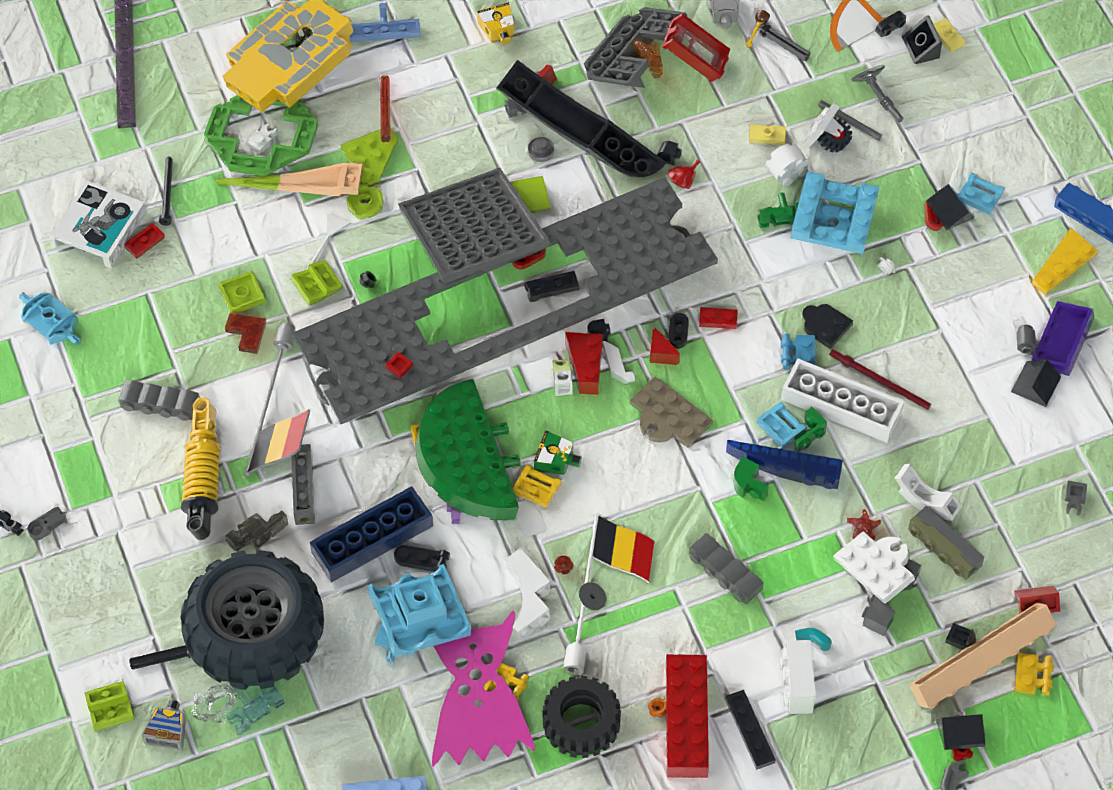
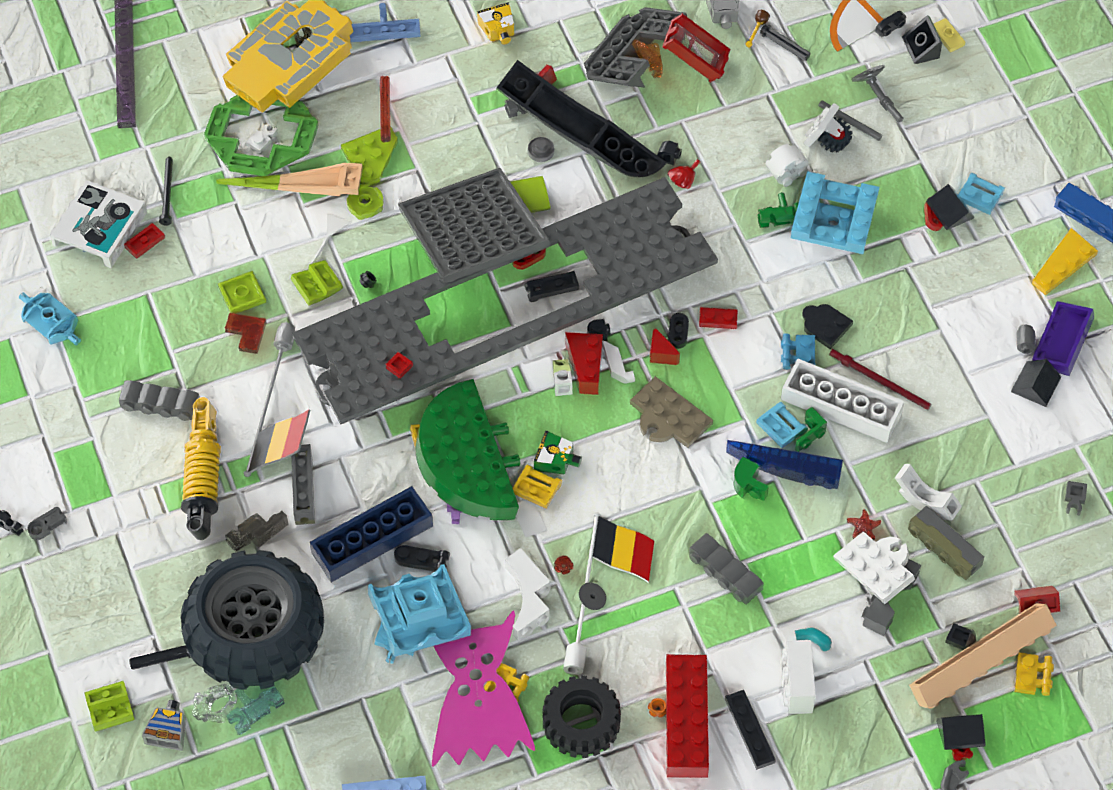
light yellow plate [749,124,786,145] -> none
white plate [878,257,896,275] -> none

